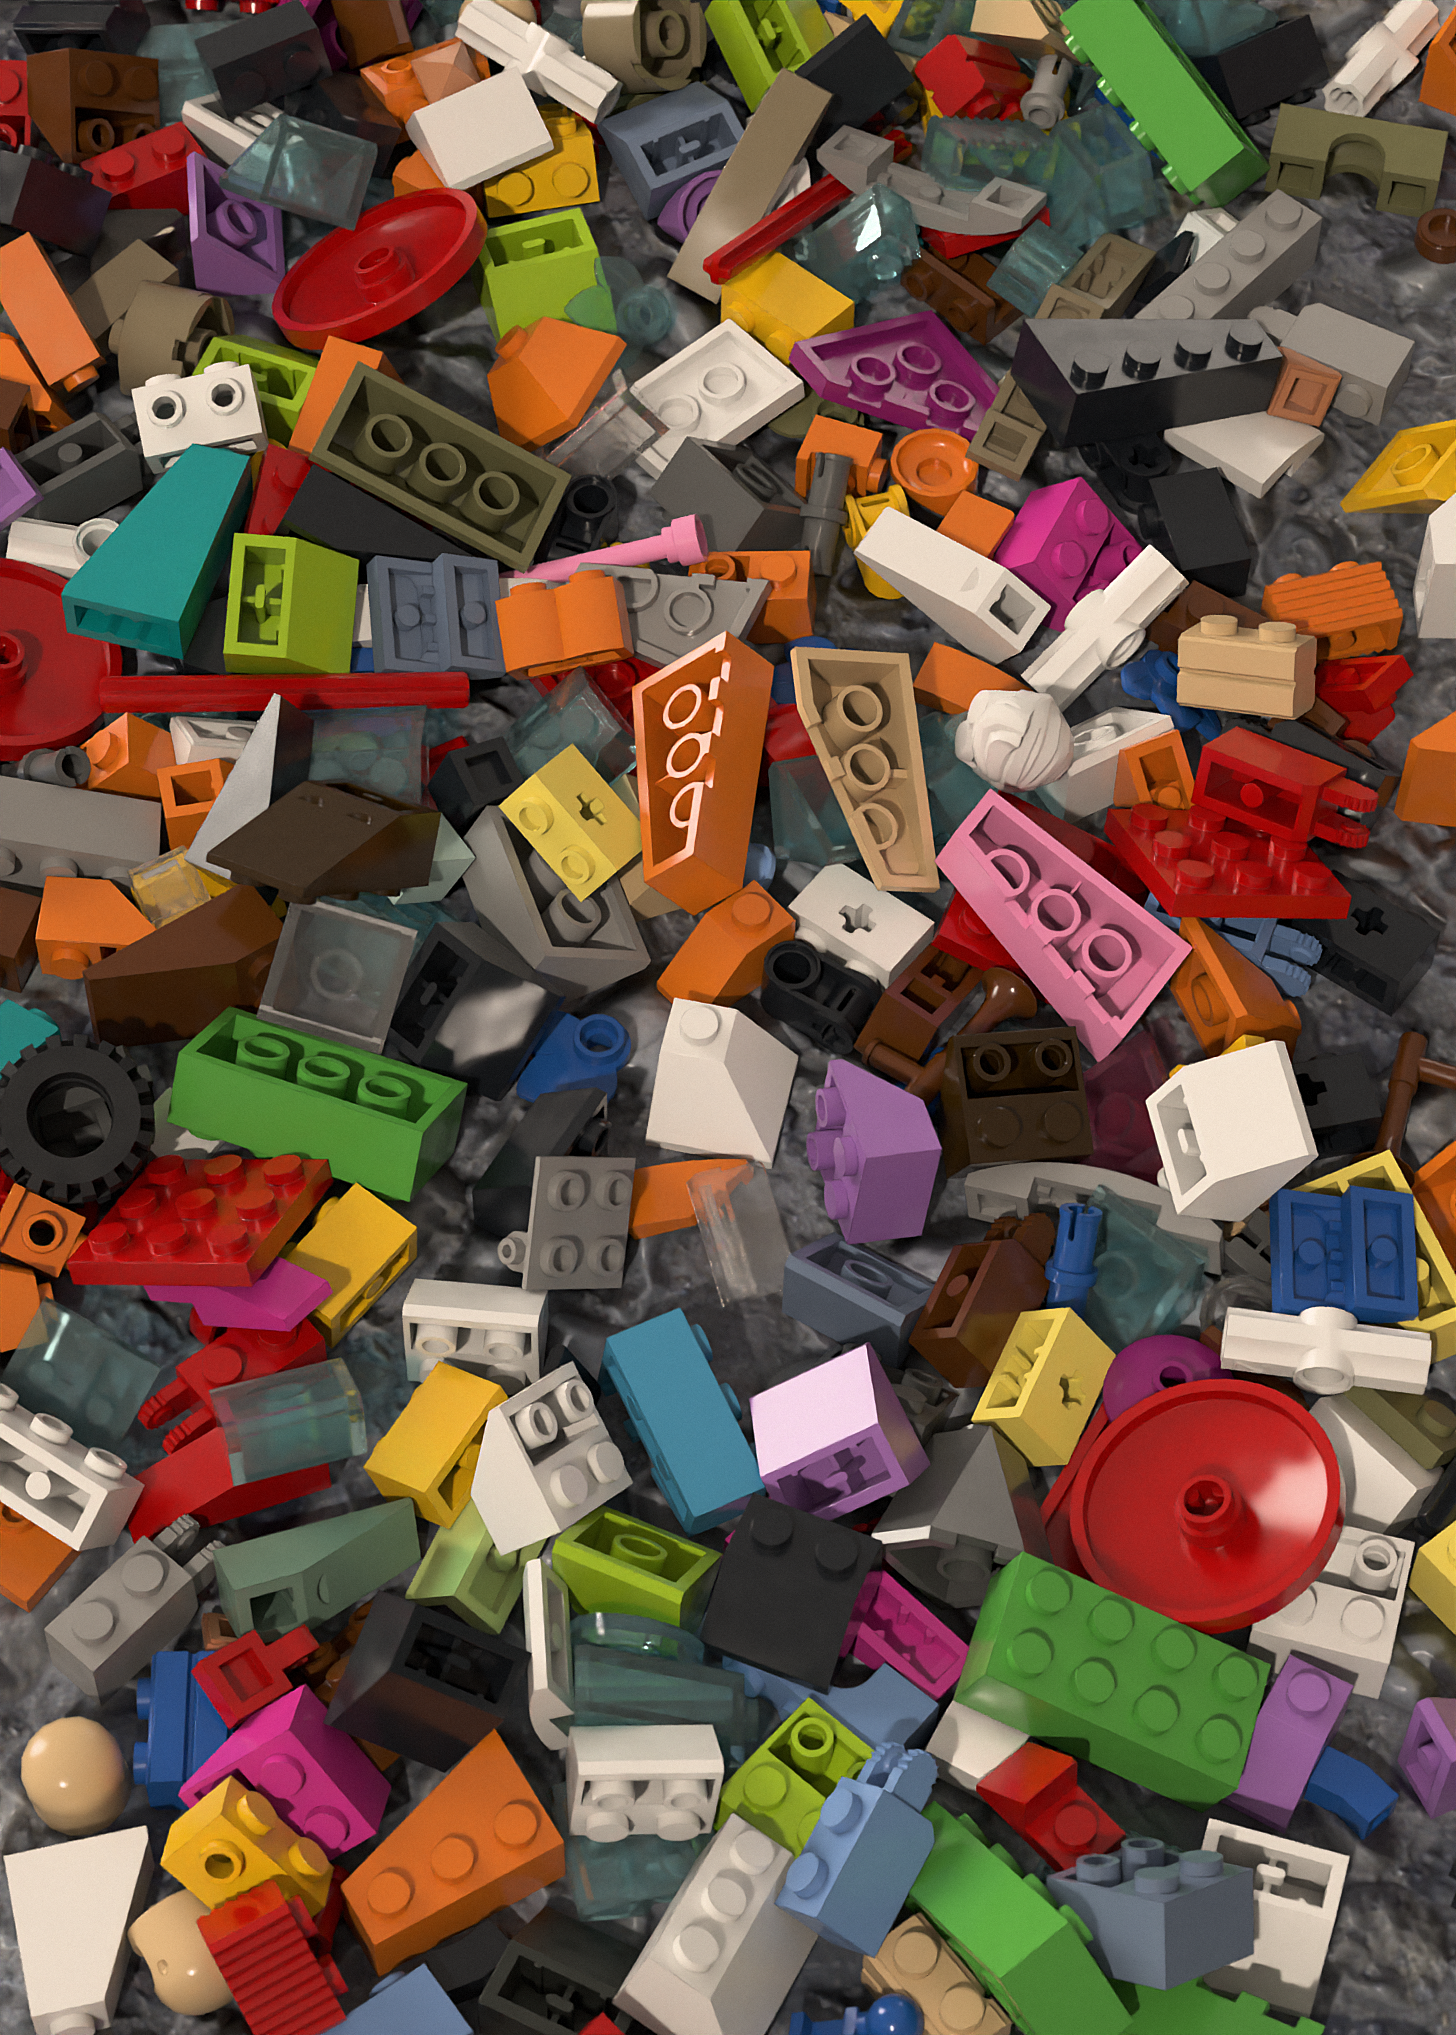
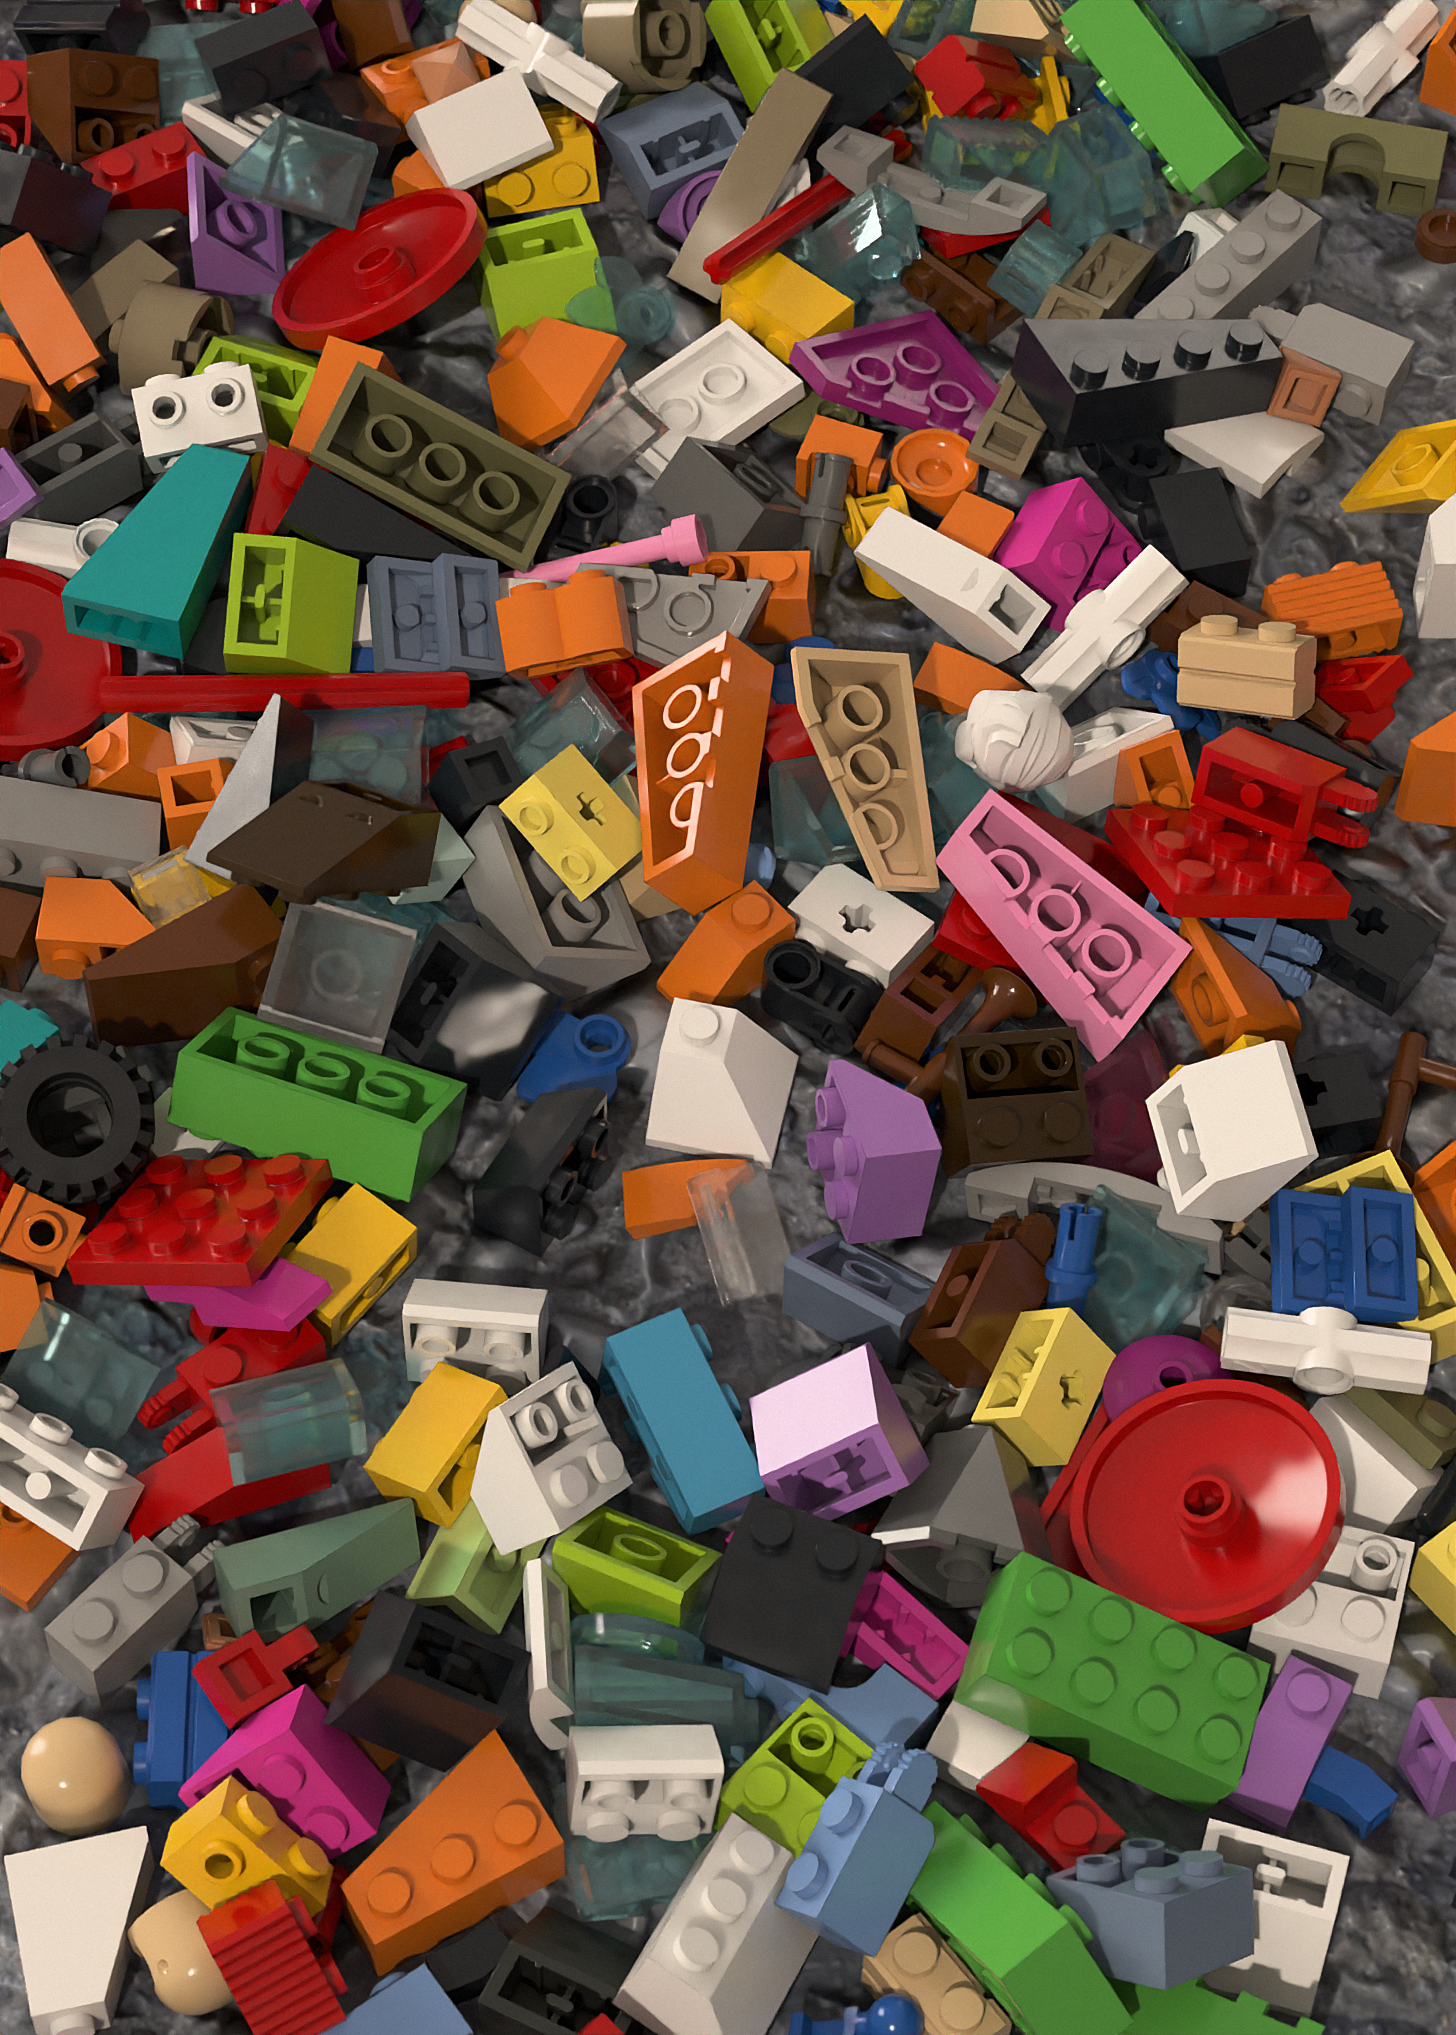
light grey hinge [498,1156,636,1290] -> none
light grey pin [1020,55,1073,129] -> none

